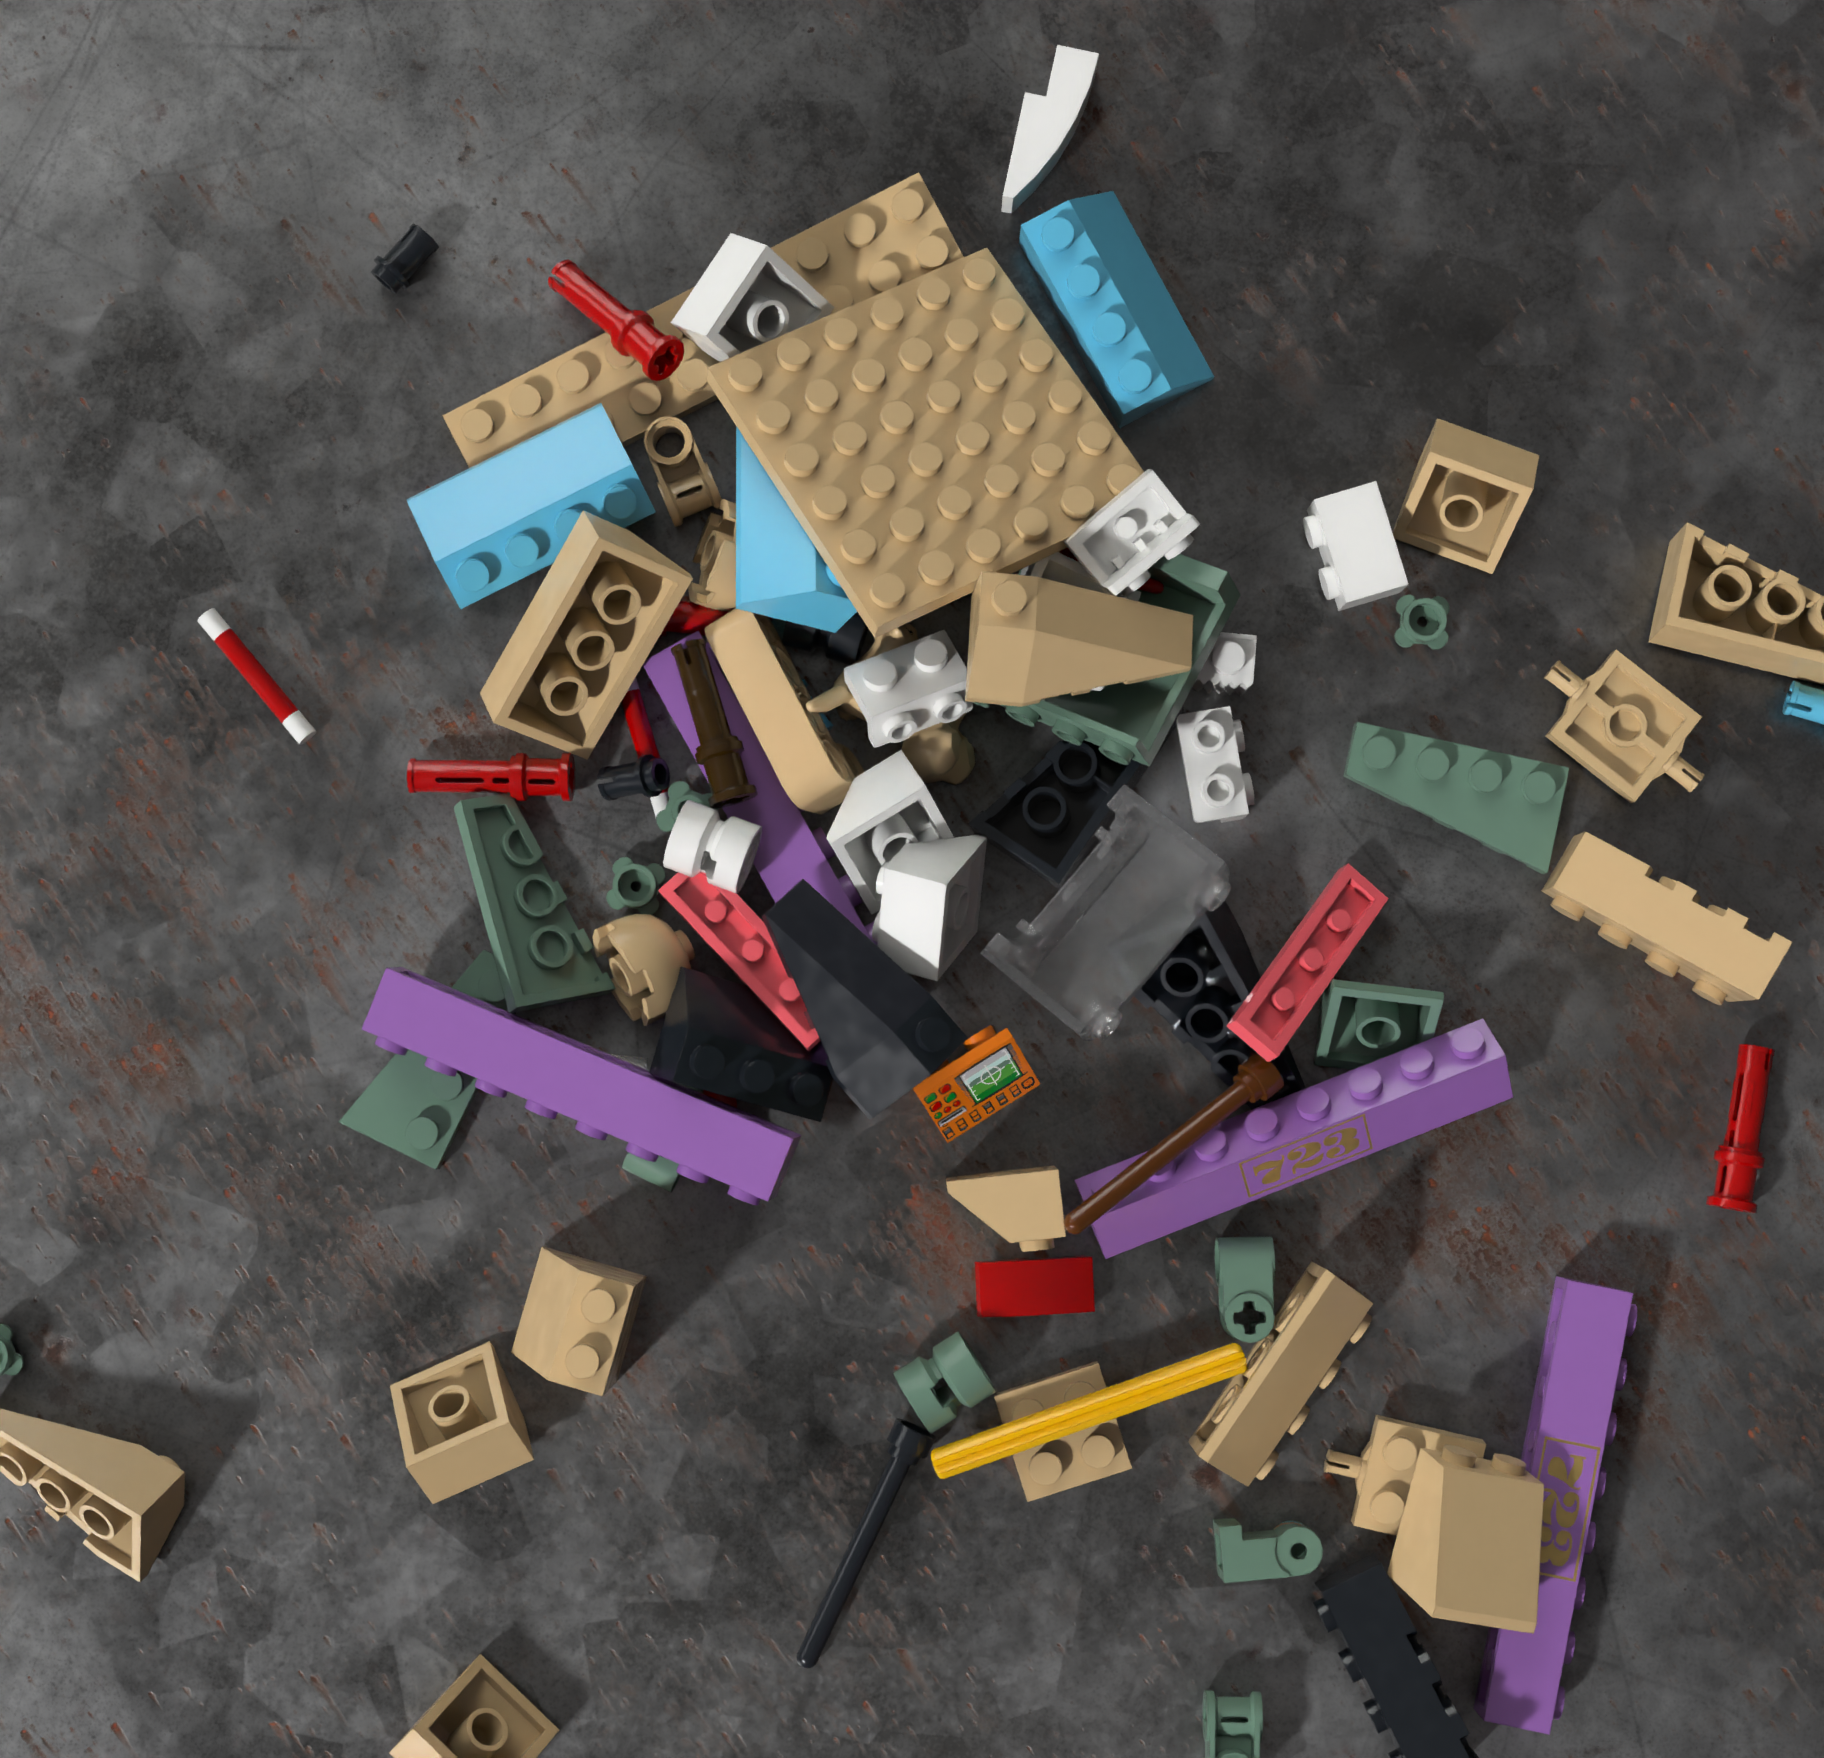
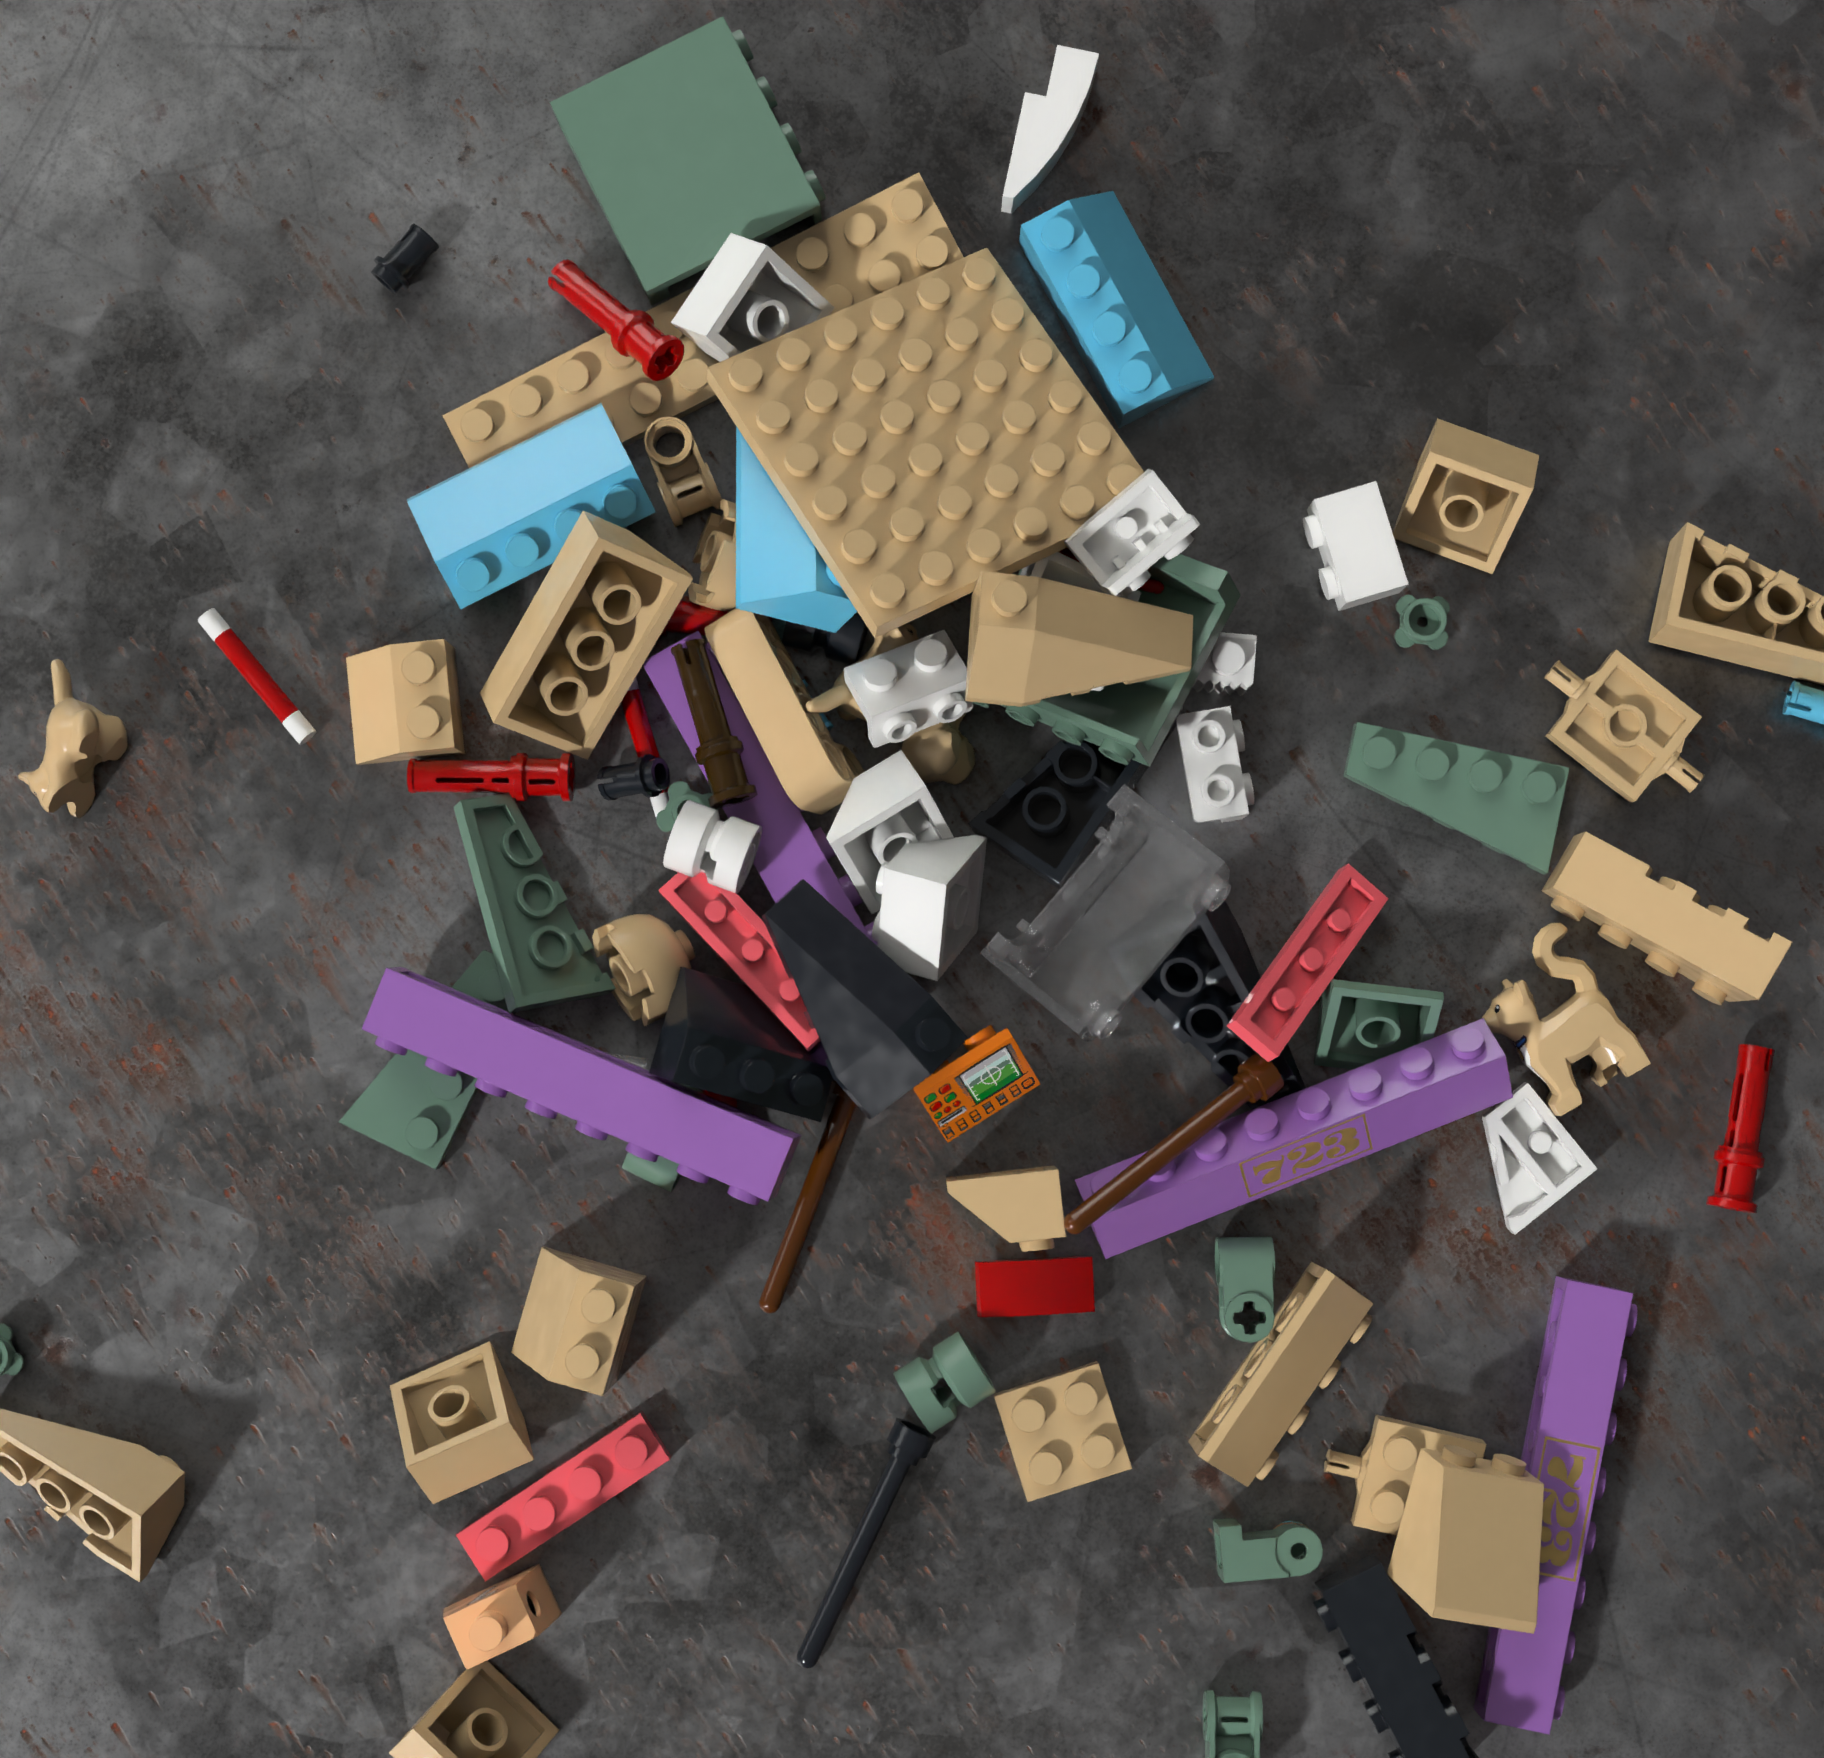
sand green plate [606,857,666,915] -> none
yellow axle [931,1343,1248,1479] -> none
none -> tan animal [18,659,127,818]
none -> tan slope [346,639,465,765]
none -> light nougat torso [443,1564,562,1670]
none -> coral plate [456,1411,672,1581]
none -> sand green panel [550,16,826,306]
none -> reddish brown piece [759,1079,856,1313]
none -> tan animal [1482,923,1651,1116]
none -> white wing [1482,1082,1597,1235]

